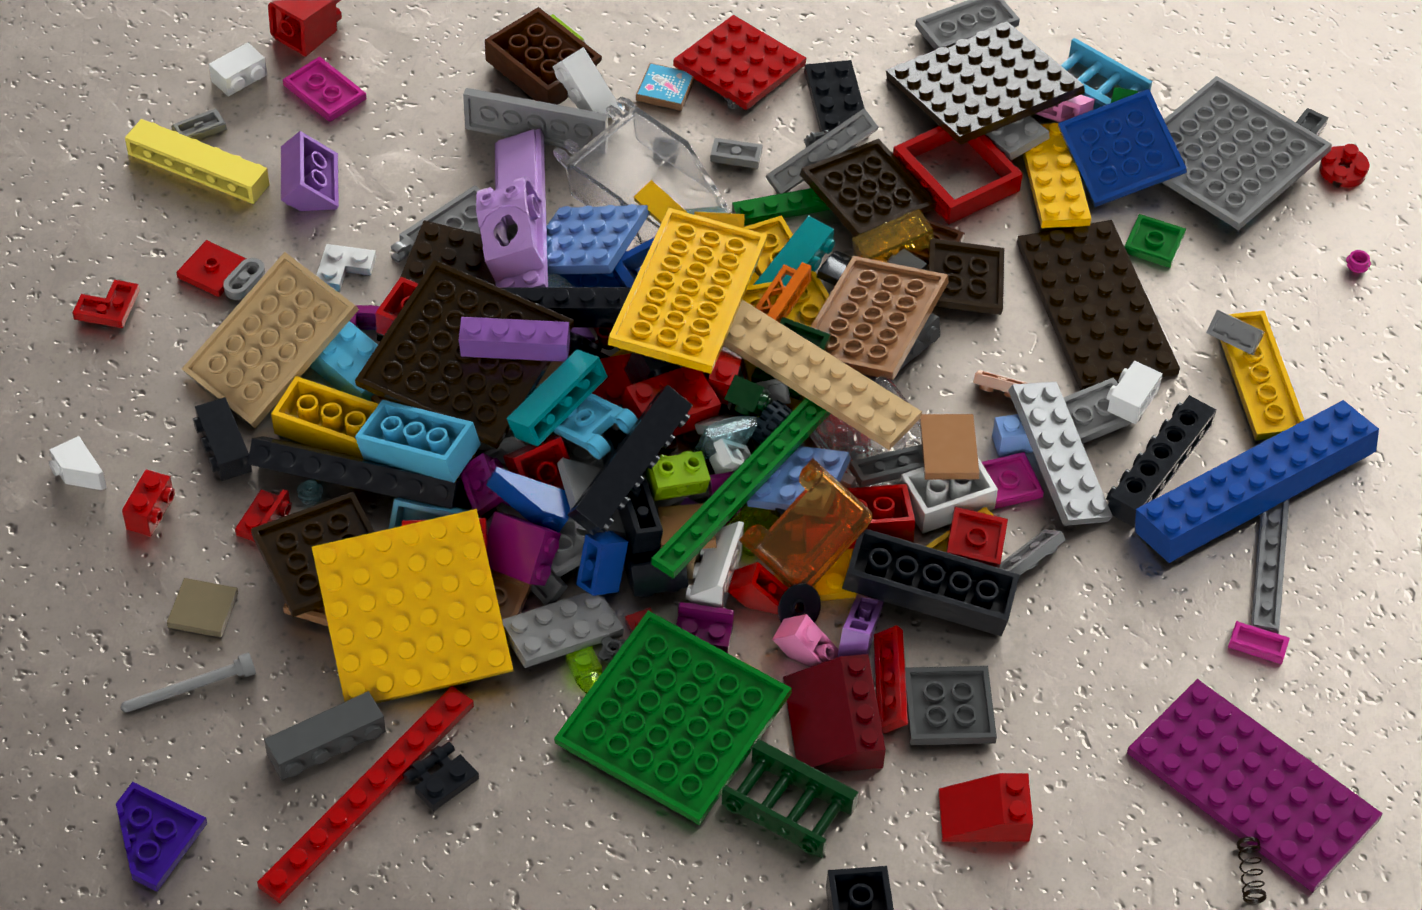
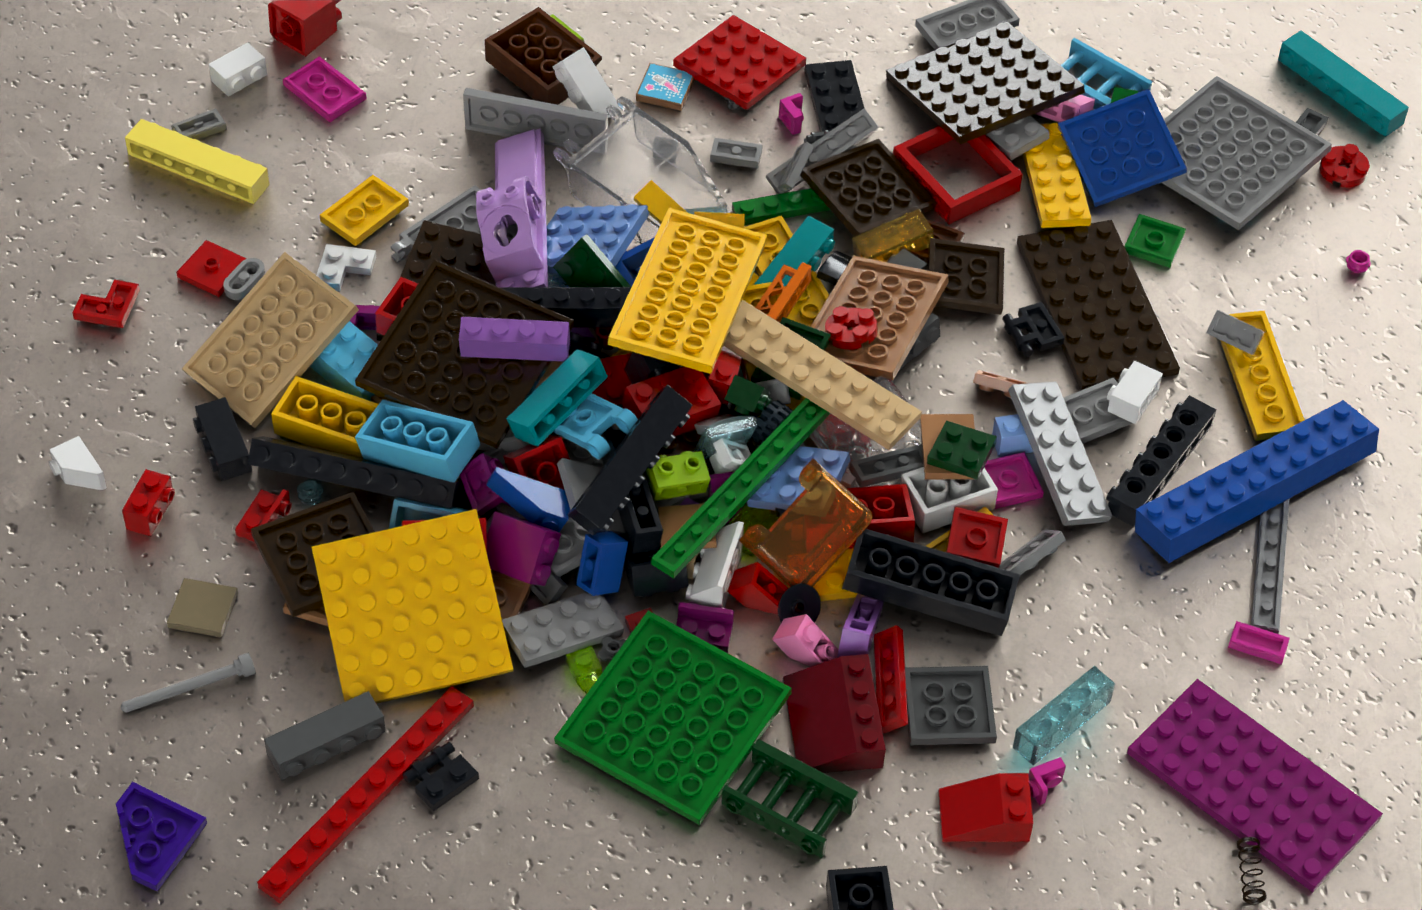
medium lavender slope [281,131,339,211] -> none
none -> yellow plate [320,175,409,246]
none -> dark green plate [553,234,631,287]
none -> dark pink bracket [778,93,804,135]
none -> light grey tile [778,142,814,193]
none -> red plate [825,306,878,350]
none -> dark green plate [927,420,997,480]
none -> black plate [1002,302,1065,357]
none -> clear light blue brick [1013,666,1115,766]
none -> dark pink bracket [1029,757,1066,805]
none -> teal brick [1278,30,1409,137]

